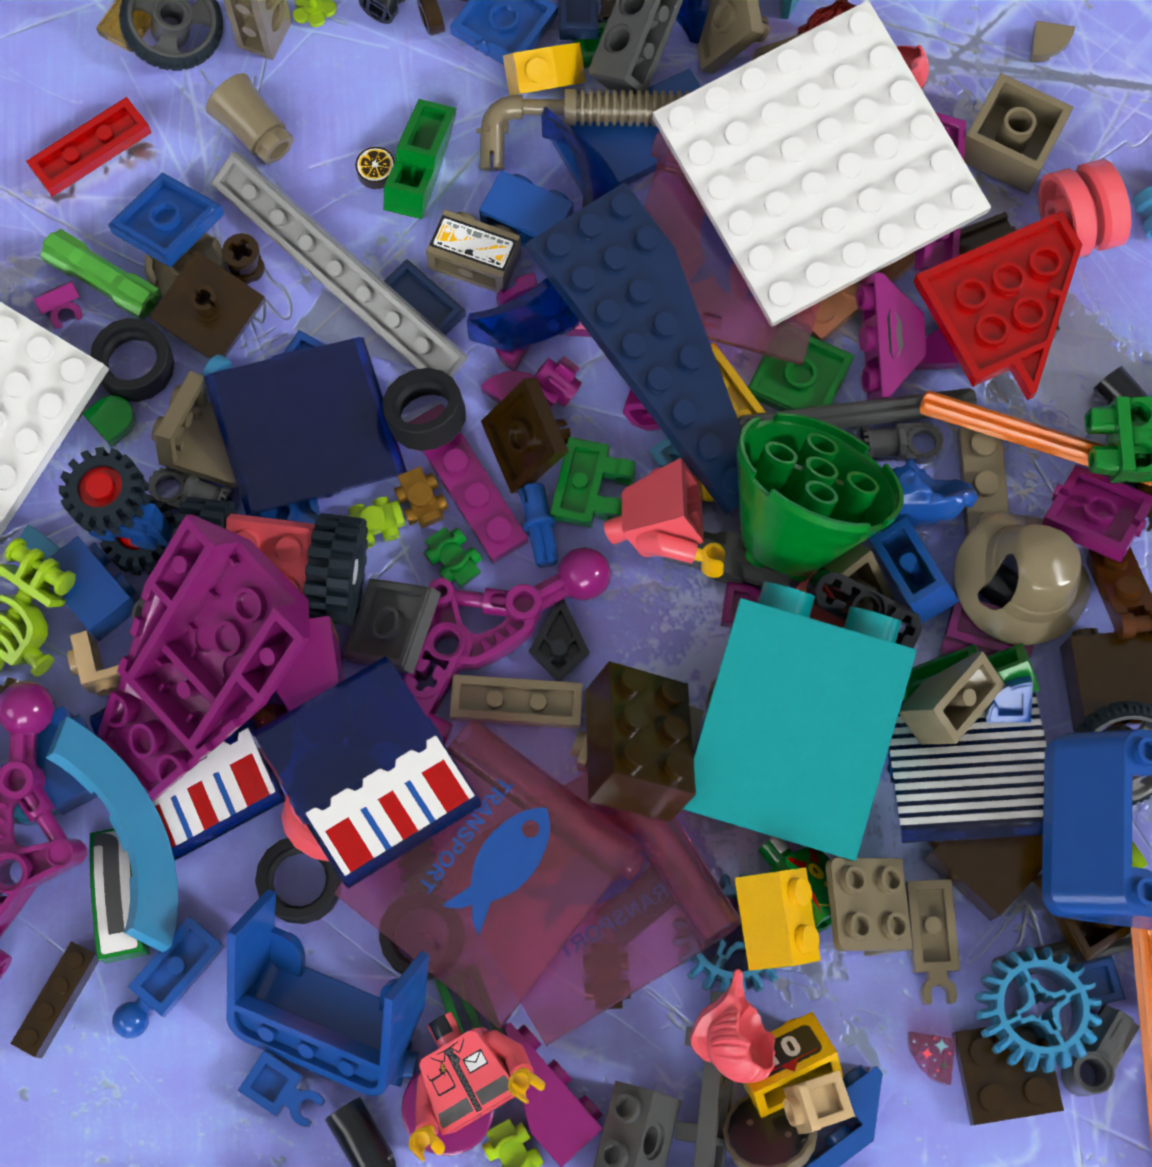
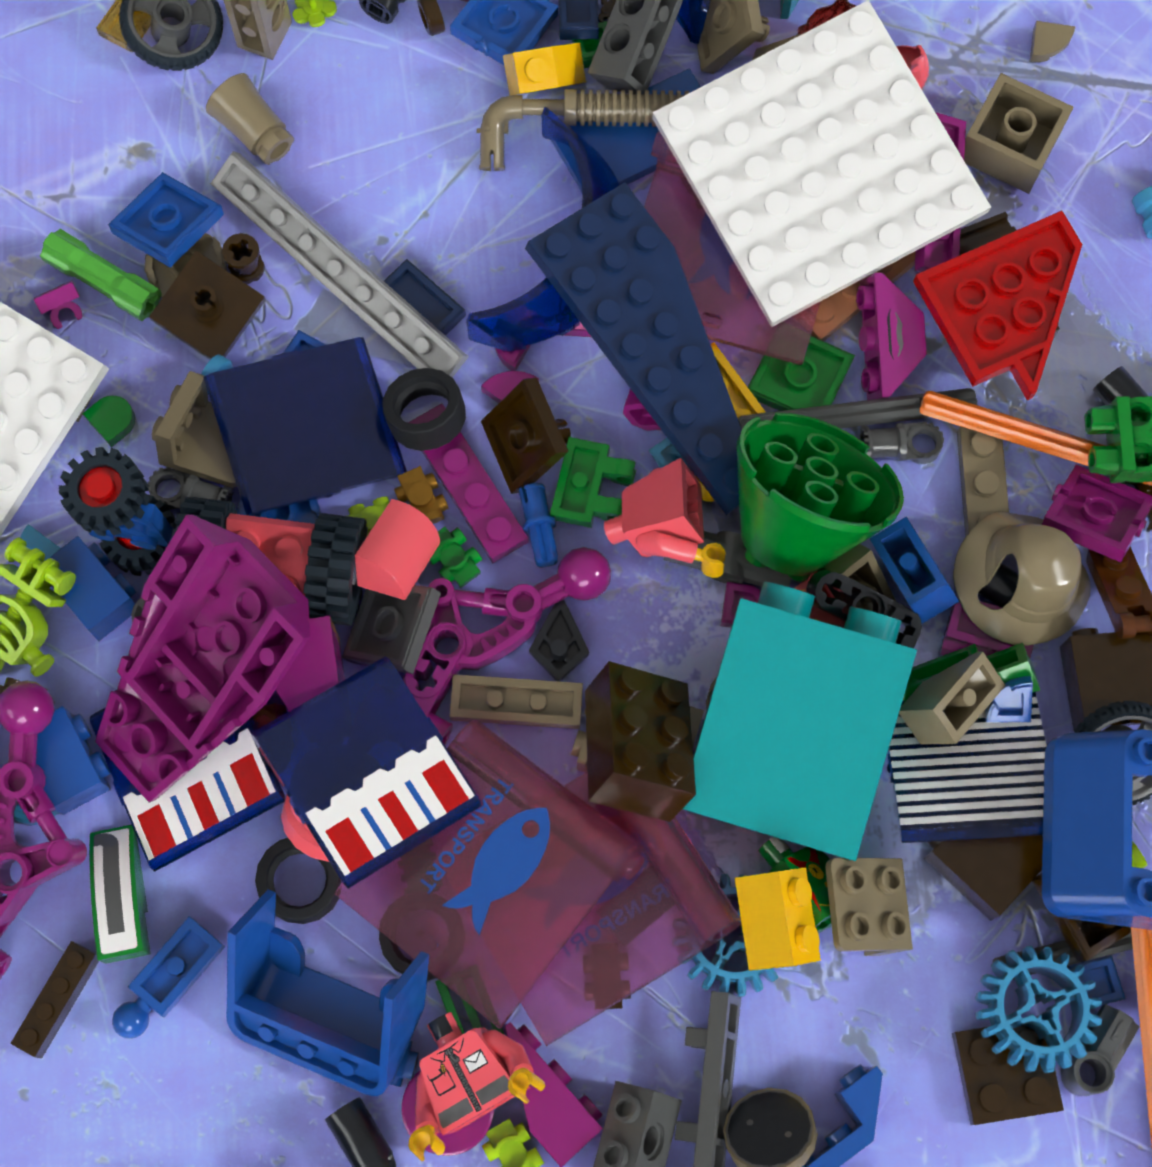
red plate [26,97,152,197] -> none
dark azure tile [46,716,178,952] -> none
tan bracket [67,631,121,696] -> none
black tyre [90,318,175,402] -> none
blue plate [237,1051,326,1127] -> none
dark brown tile [355,147,395,189] -> none
green slope [383,99,457,219] -> none
brick [426,209,521,293] -> none
blue brick [479,170,574,248] -> none
magenta tile [496,273,539,312] -> none
magenta gear [533,356,582,407] -> none
coral hair [689,969,775,1083] -> none
yellow brick [742,1012,844,1118] -> none
tan bracket [783,1070,855,1135] -> none
blue piece [880,458,978,532] -> none
dark tan plate [905,879,960,1005] -> none
clear pink tile [908,1031,956,1086] -> none
magenta tile [915,329,959,370] -> none
coral wheel [1038,158,1131,257] -> none
none -> coral brick [355,499,440,600]

